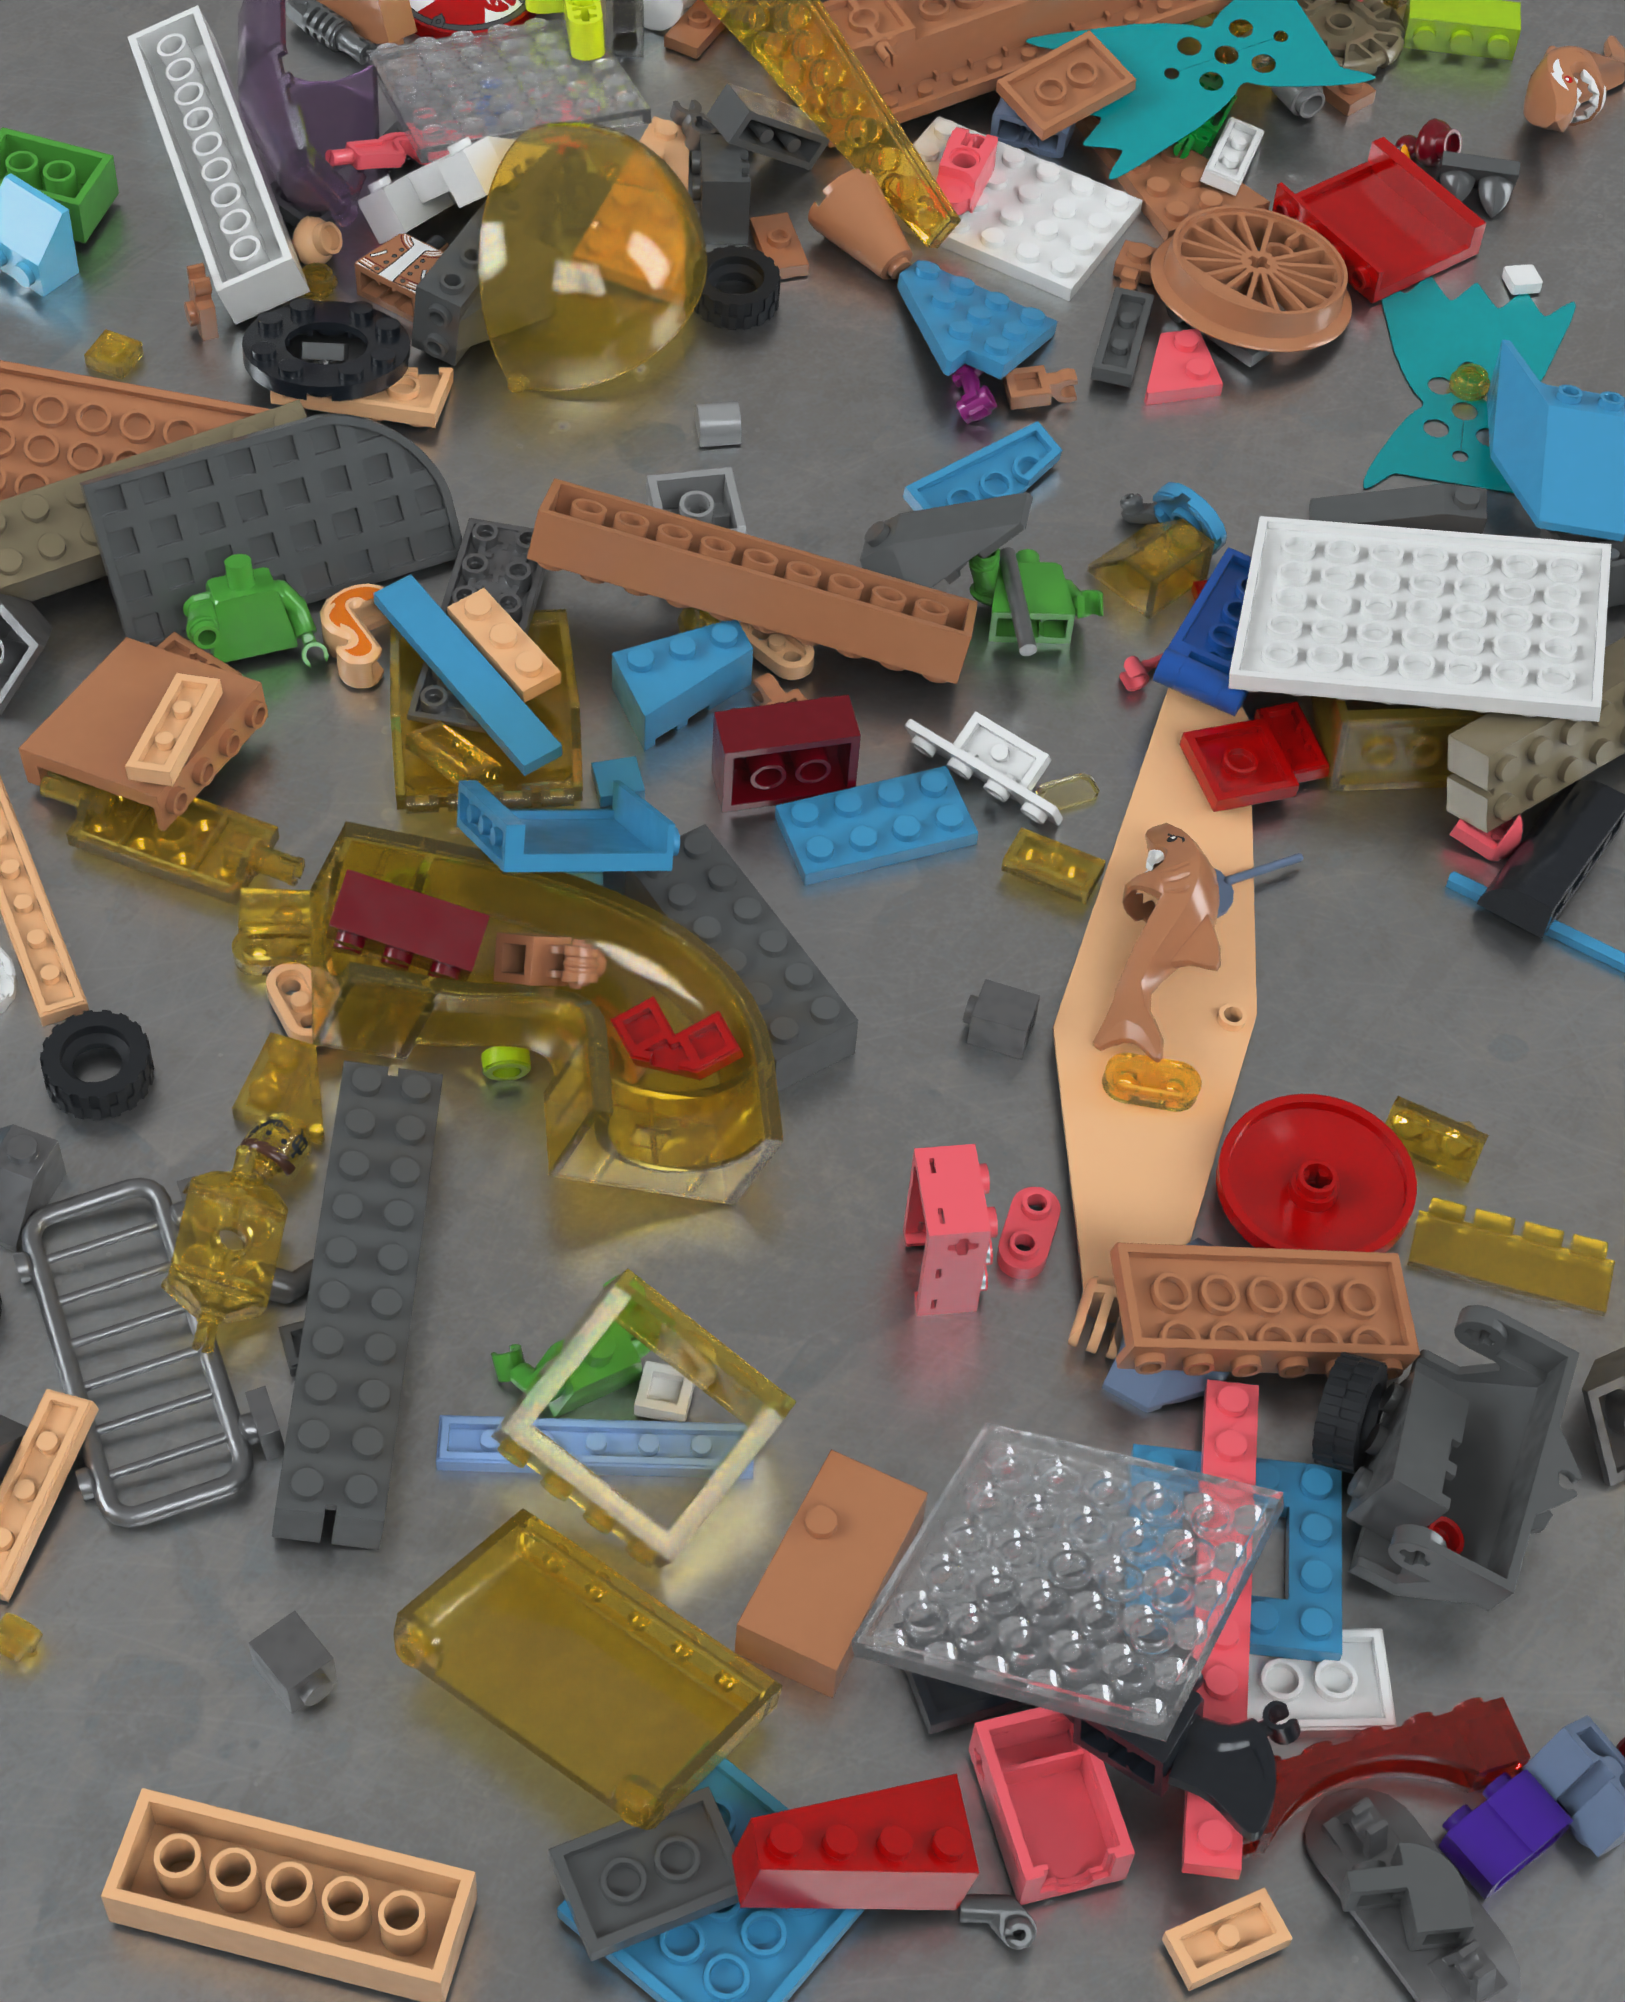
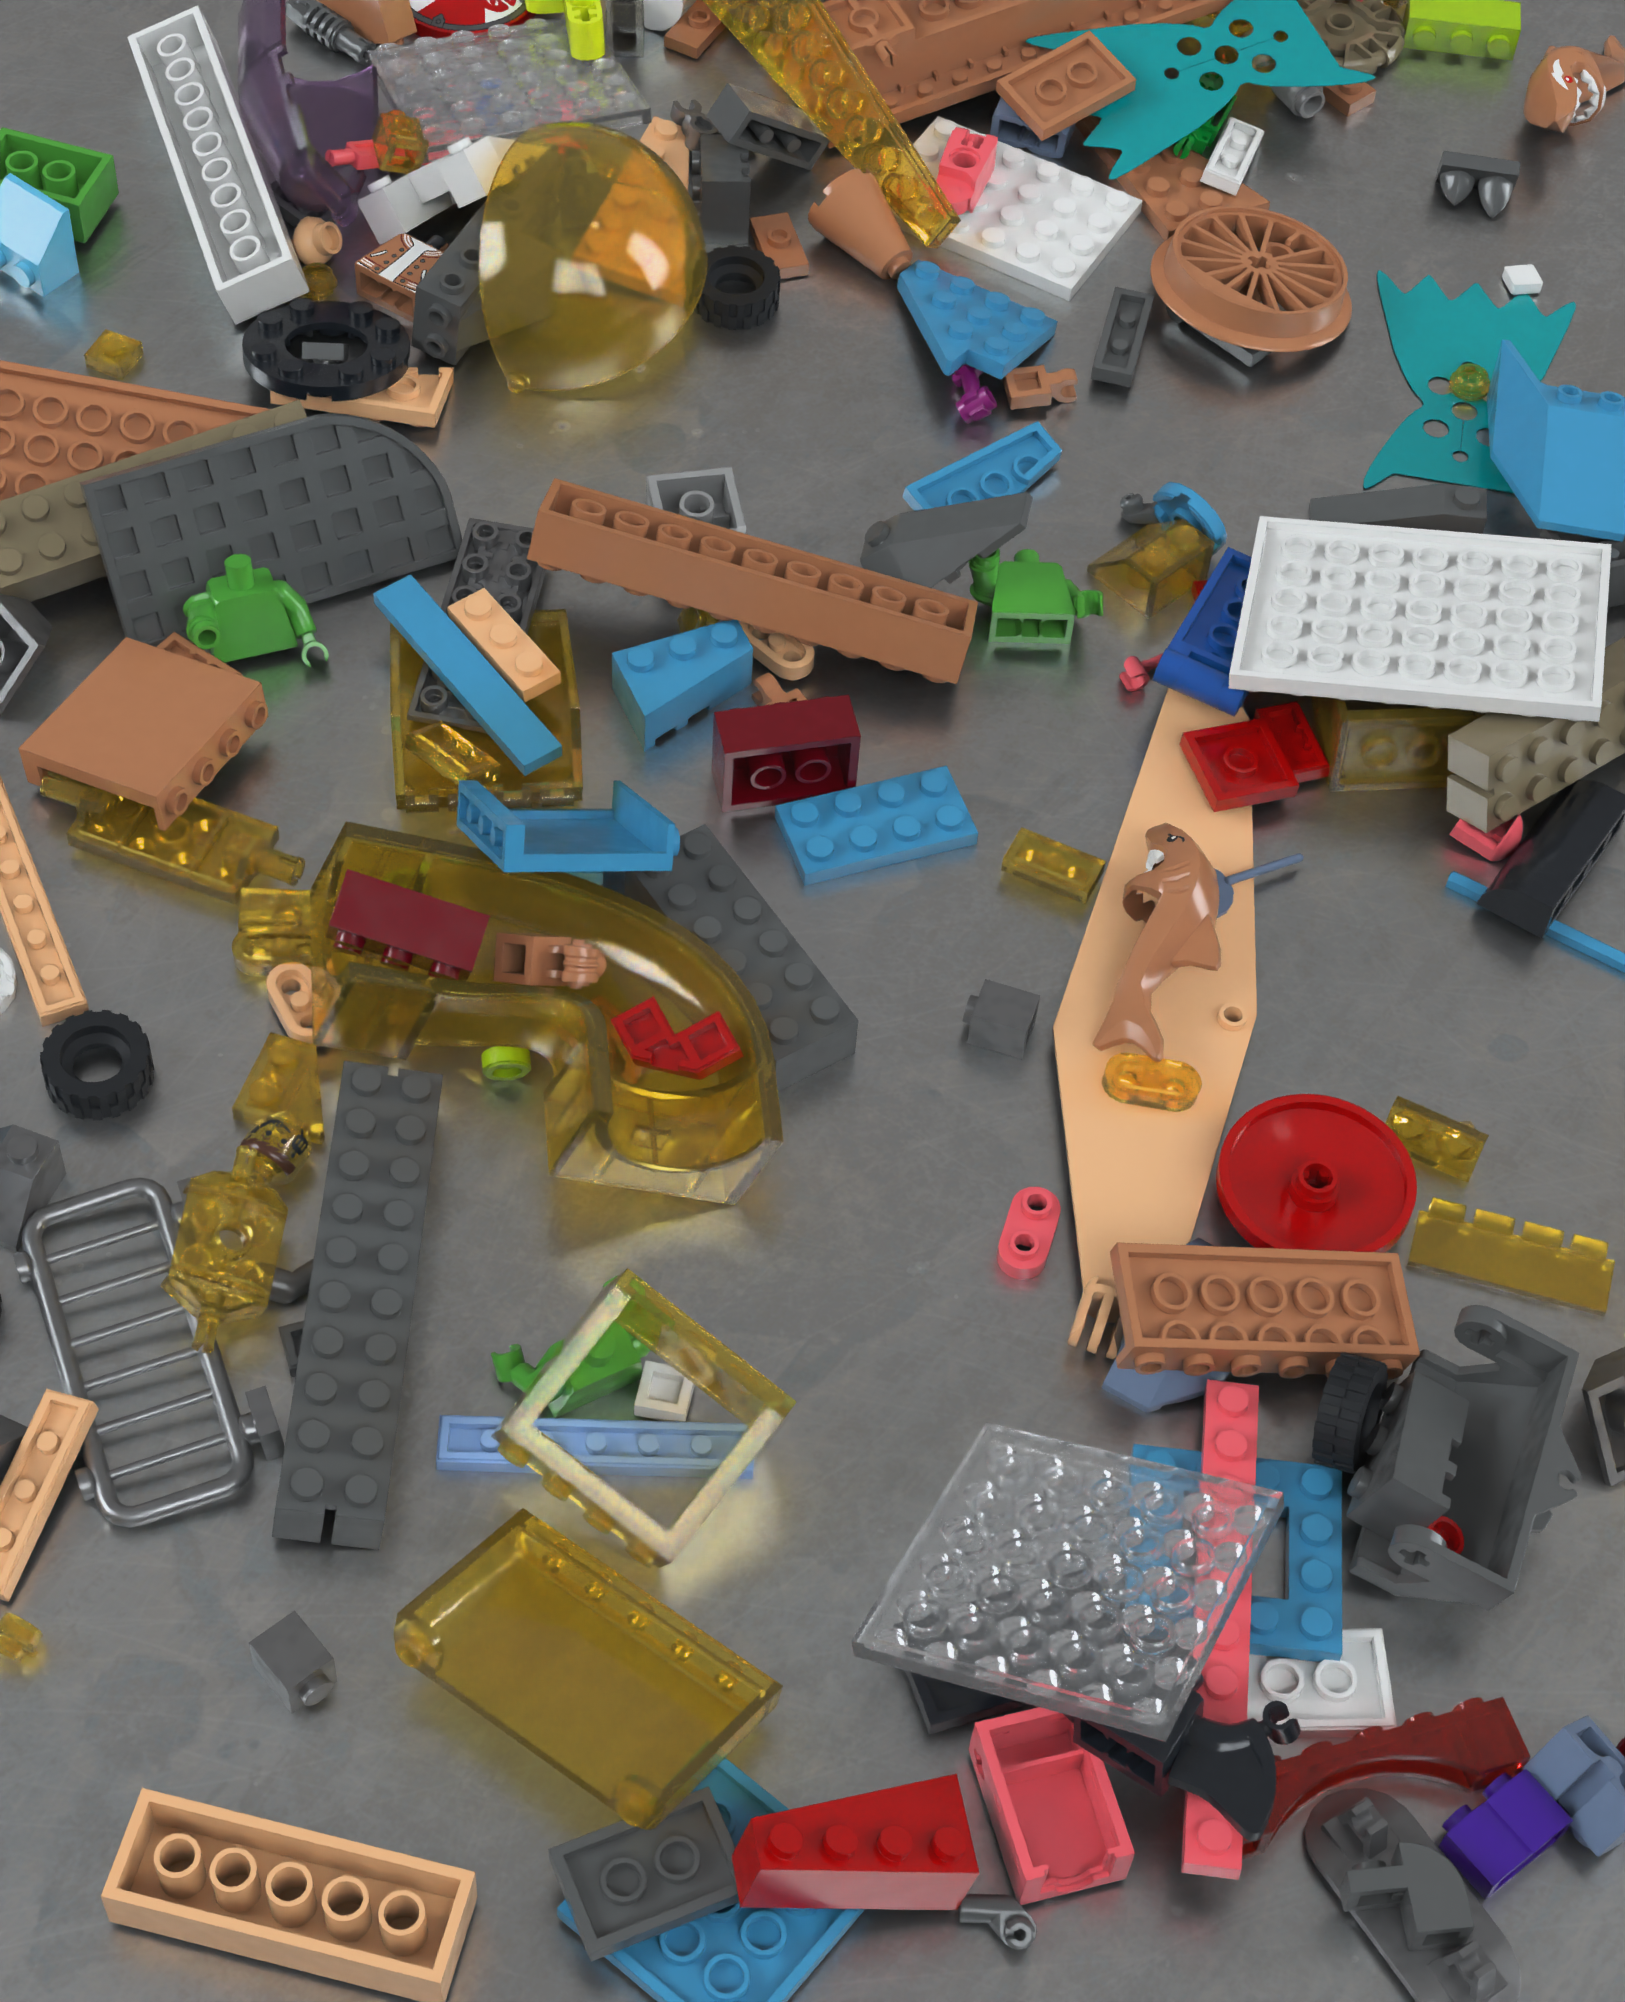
light nougat plate [125,673,223,786] -> none
nougat plate [184,263,219,341] -> none
light nougat animal [320,583,390,689] -> none
dark azure tile [591,756,645,807] -> none
light grey brick [694,401,742,447] -> none
nougat brick [735,1449,928,1698] -> none
coral piece [903,1144,998,1316] -> none
white bracket [905,711,1063,826] -> none
flat silver bar [1000,547,1037,656] -> none
clear yellow piece [1036,772,1100,810] -> none
nougat plate [1113,240,1157,291] -> none
coral wing [1144,329,1223,406] -> none
light nougat plate [1162,1887,1293,1991] -> none
red panel [1272,137,1486,304] -> none
dark red animal [1395,118,1462,168] -> none
none -> clear yellow brick [372,110,430,174]

